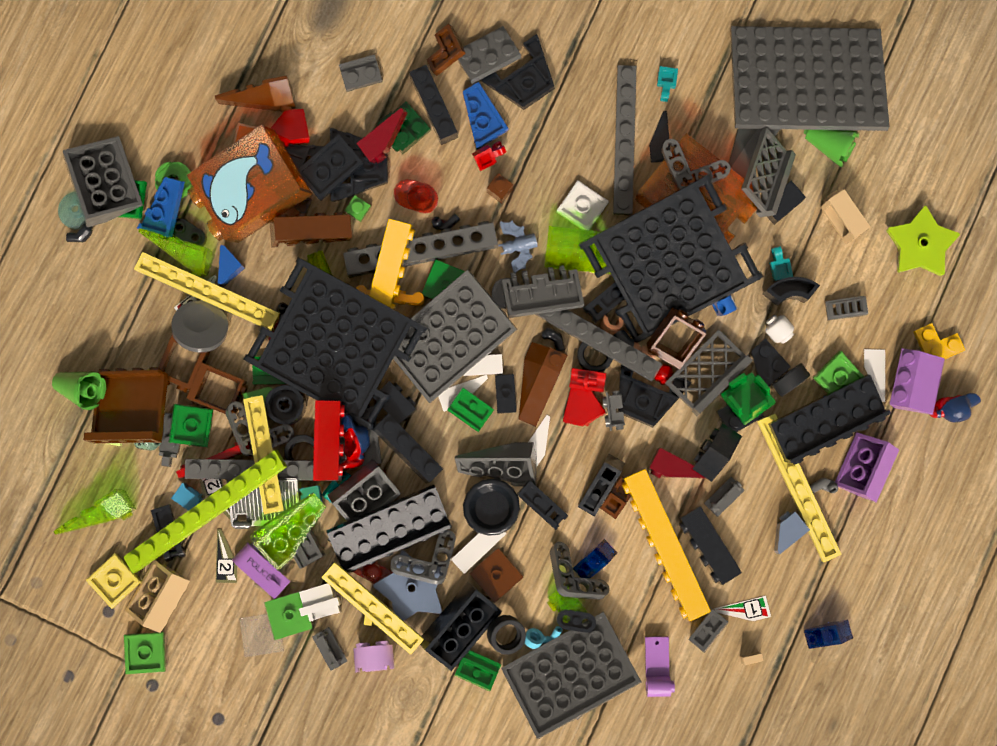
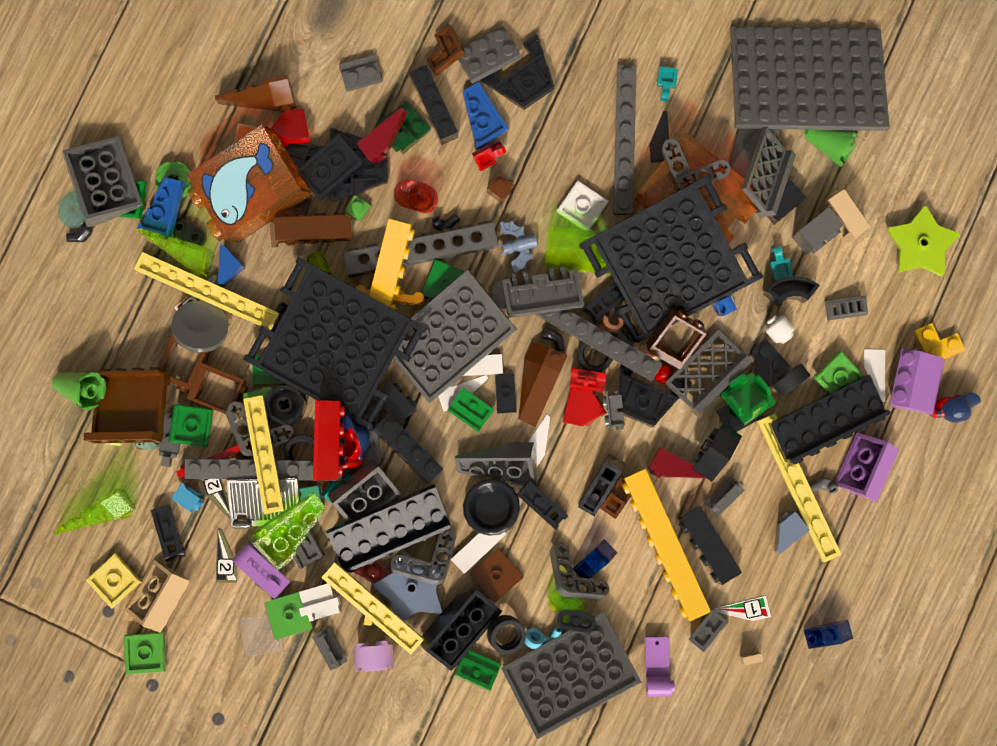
lime plate [124,450,287,573] -> none
none -> dark grey brick [792,207,844,255]

